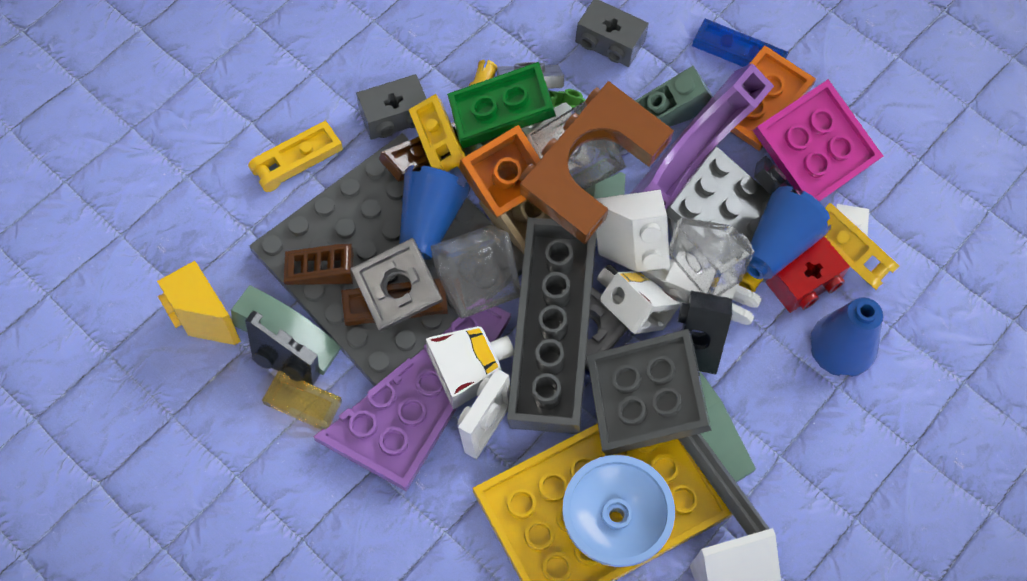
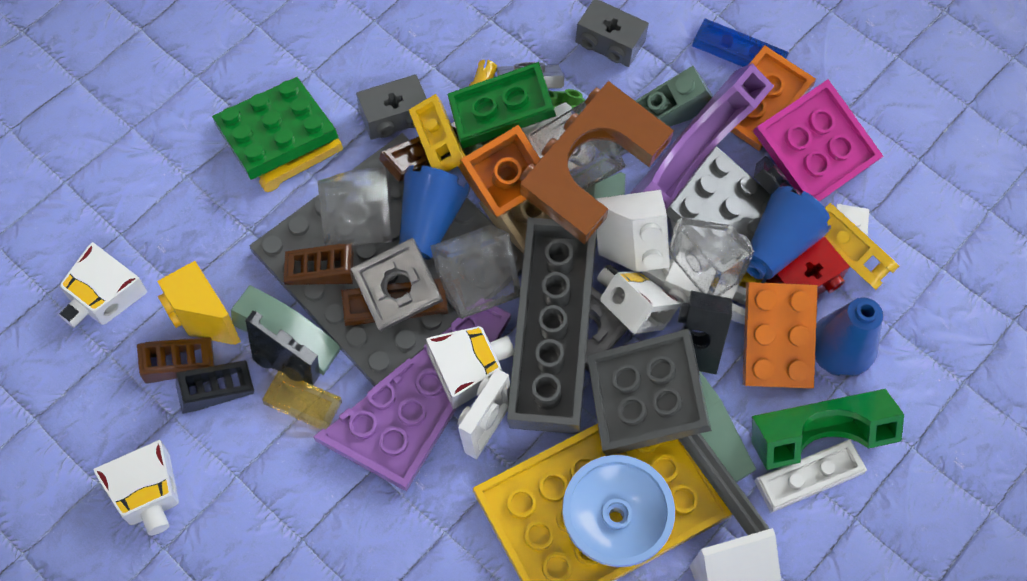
none -> white torso [58,242,147,328]
none -> white torso [93,440,179,536]
none -> reddish brown slope [137,337,215,384]
none -> black slope [176,360,254,414]
none -> green plate [212,77,339,180]
none -> clear slope [317,167,392,246]
none -> orange plate [742,282,818,389]
none -> green arch [751,388,904,470]
none -> white tile [754,439,867,513]

